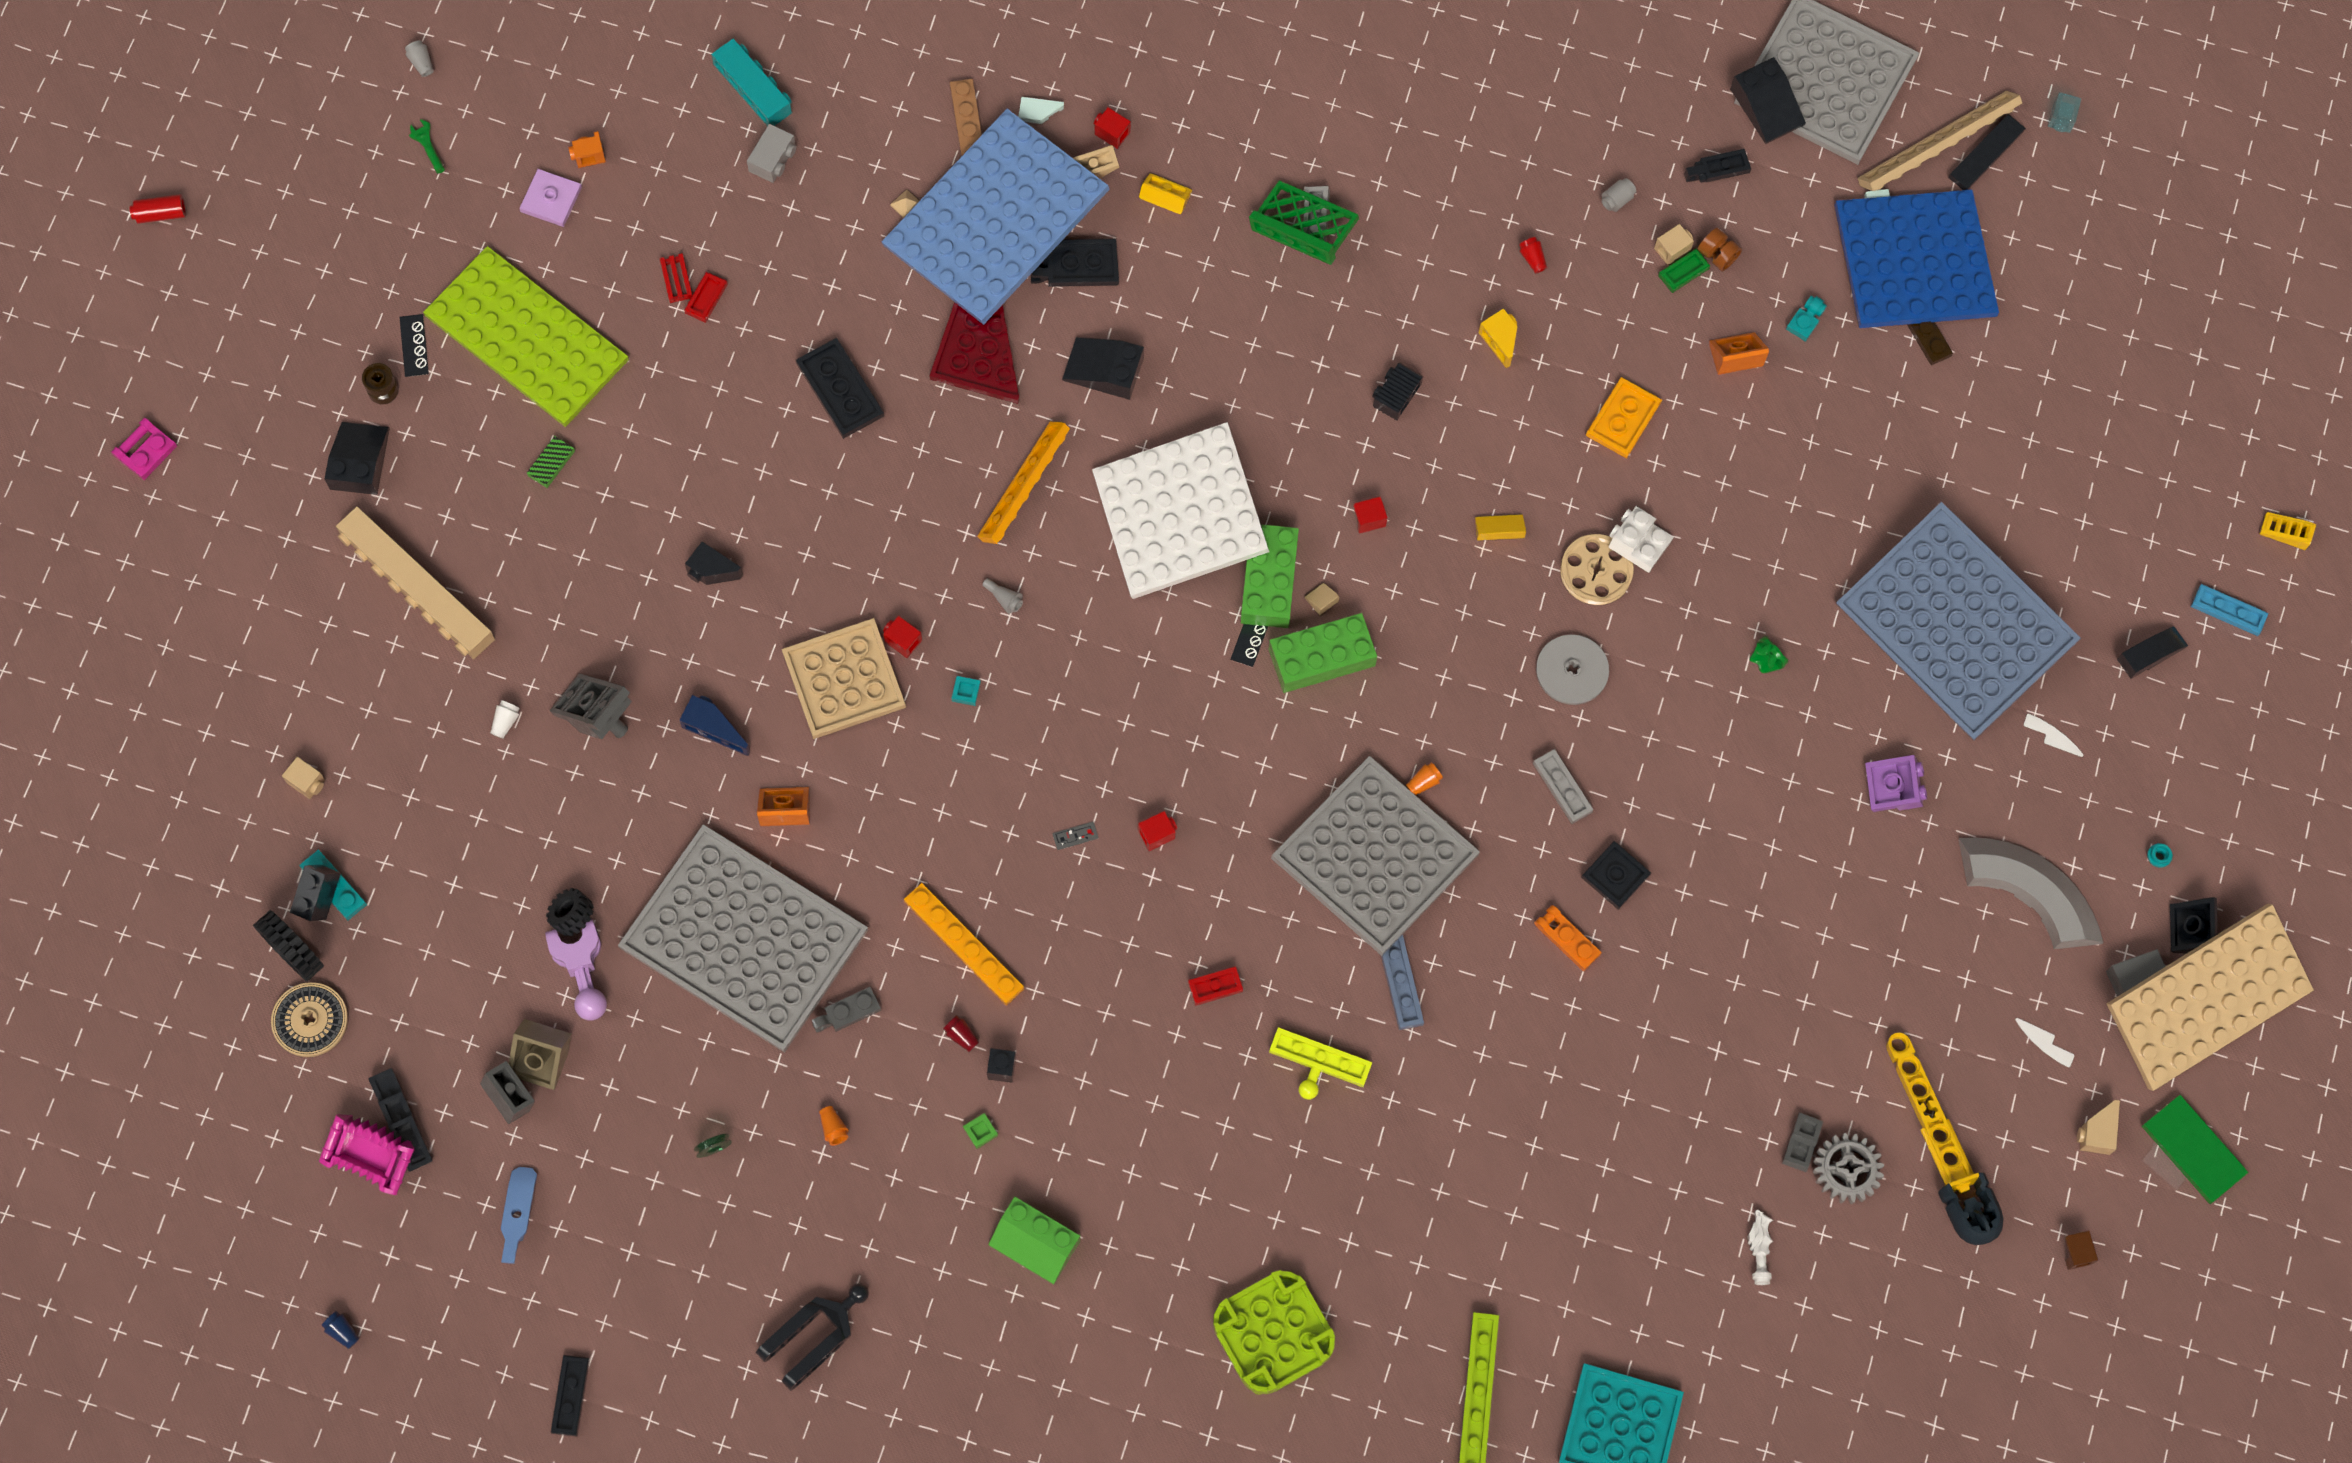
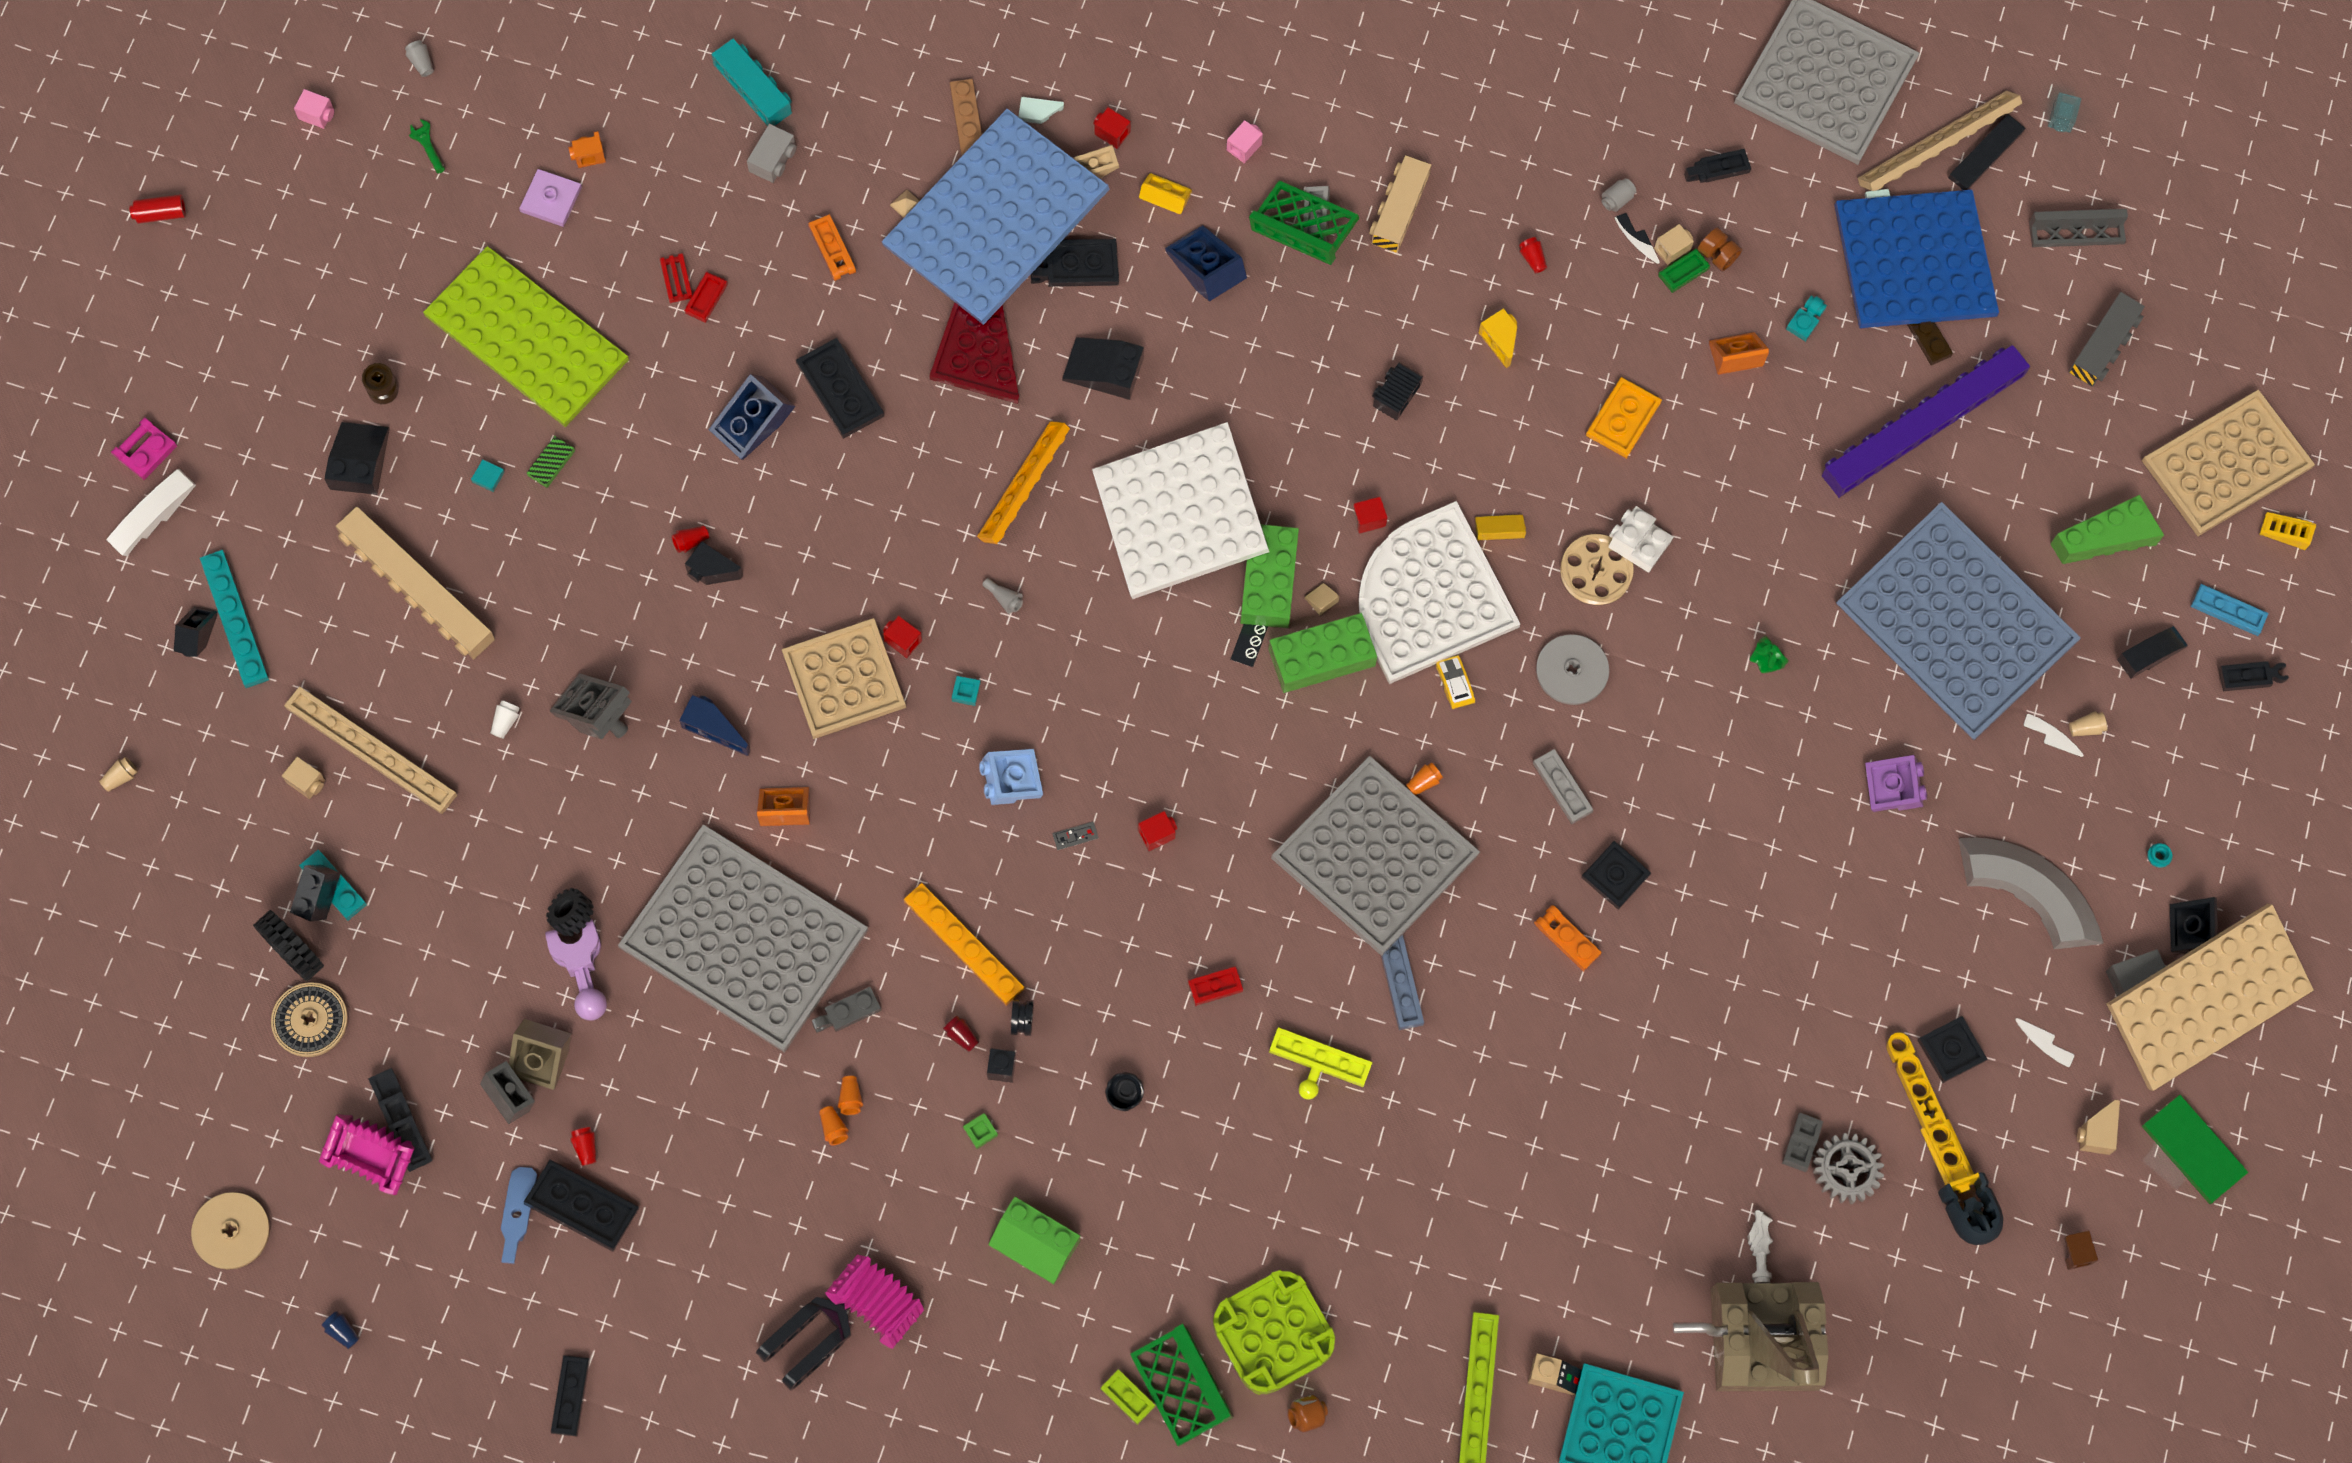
black sticker [399,314,429,377] -> none
piece [694,1134,732,1158] -> none
black slope [1730,57,1806,144] -> none
none -> tan cone [99,757,138,792]
none -> white slope [106,469,196,556]
none -> black slope [174,606,218,657]
none -> tan piece [191,1192,270,1270]
none -> teal plate [200,550,269,688]
none -> tan plate [284,686,457,814]
none -> bright pink brick [294,89,334,129]
none -> teal tile [471,459,505,492]
none -> black tile [524,1159,639,1252]
none -> red cone [570,1127,597,1166]
none -> red cone [671,525,709,553]
none -> dark blue slope [708,374,796,460]
none -> orange plate [808,214,856,281]
none -> dark pink piece [825,1254,924,1349]
none -> orange cone [838,1076,863,1115]
none -> light blue plate [979,749,1043,805]
none -> black wheel [1011,1000,1034,1036]
none -> lime plate [1100,1369,1156,1425]
none -> black hair [1105,1072,1144,1111]
none -> green fence [1130,1324,1234,1447]
none -> dark blue slope [1165,225,1247,302]
none -> bright pink brick [1226,120,1263,163]
none -> dark orange head [1287,1395,1328,1432]
none -> white plate [1359,501,1520,684]
none -> tan brick [1369,155,1431,253]
none -> slope [1436,655,1475,709]
none -> tan slope [1528,1354,1582,1396]
none -> sticker [1615,213,1660,264]
none -> dark tan piece [1673,1282,1828,1391]
none -> dark purple brick [1822,345,2030,498]
none -> black plate [1917,1016,1988,1083]
none -> dark grey fence [2029,209,2128,247]
none -> bright green wedge [2051,495,2164,564]
none -> dark grey brick [2069,292,2145,387]
none -> tan cone [2069,711,2107,737]
none -> tan plate [2142,390,2315,536]
none -> black plate [2219,661,2289,691]

